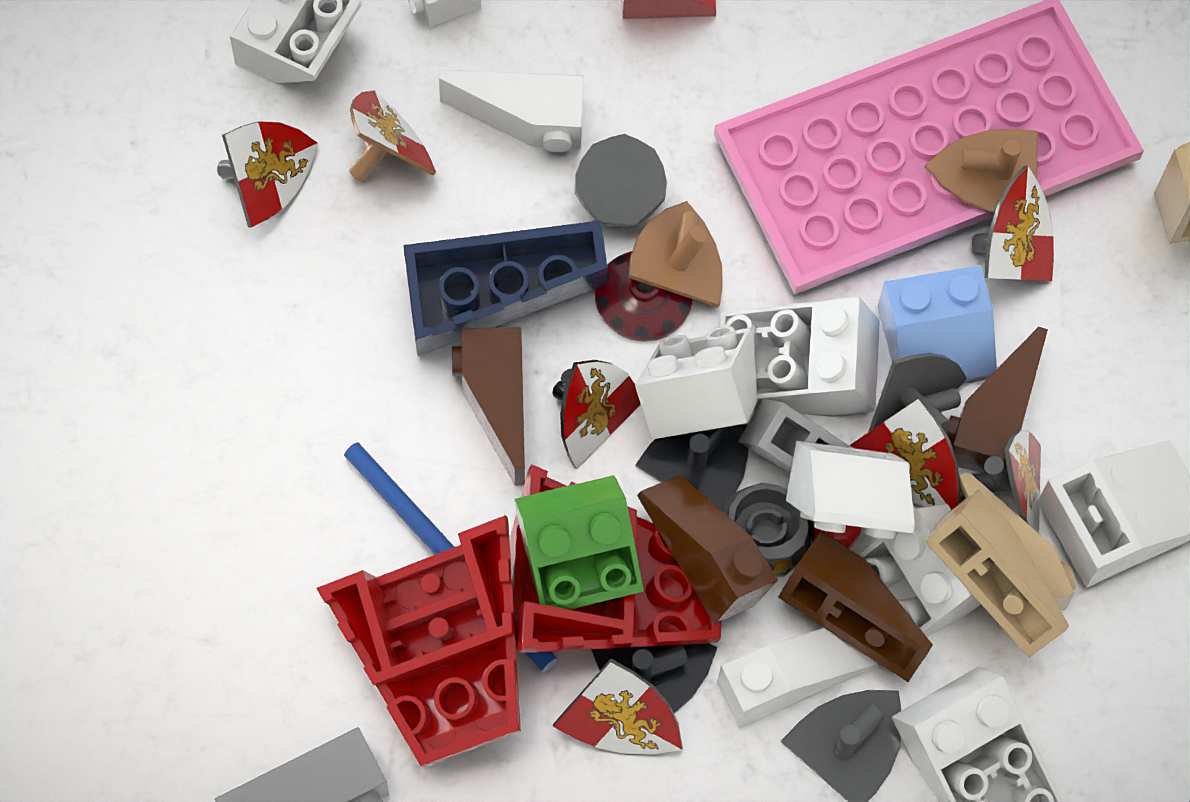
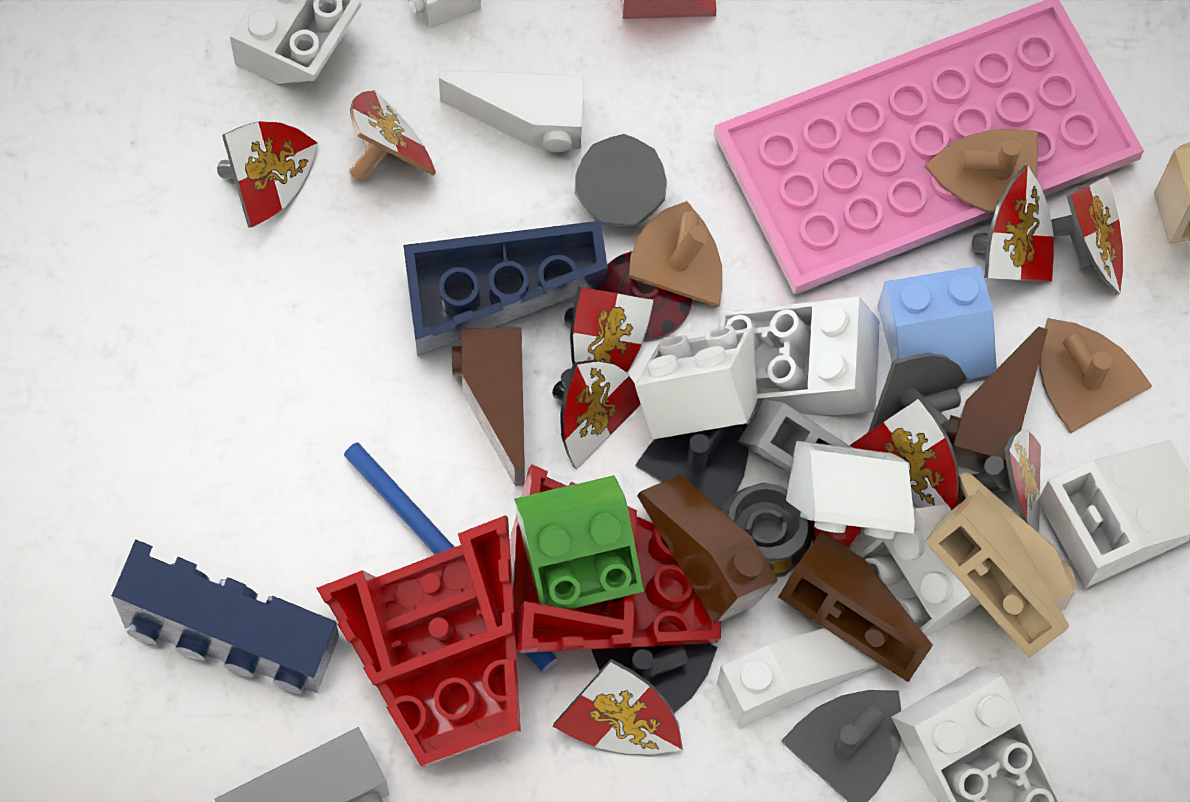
none -> dark blue wedge [111,539,339,694]
none -> shield [564,286,653,372]
none -> medium nougat shield [1040,318,1152,434]
none -> shield [1051,176,1123,294]

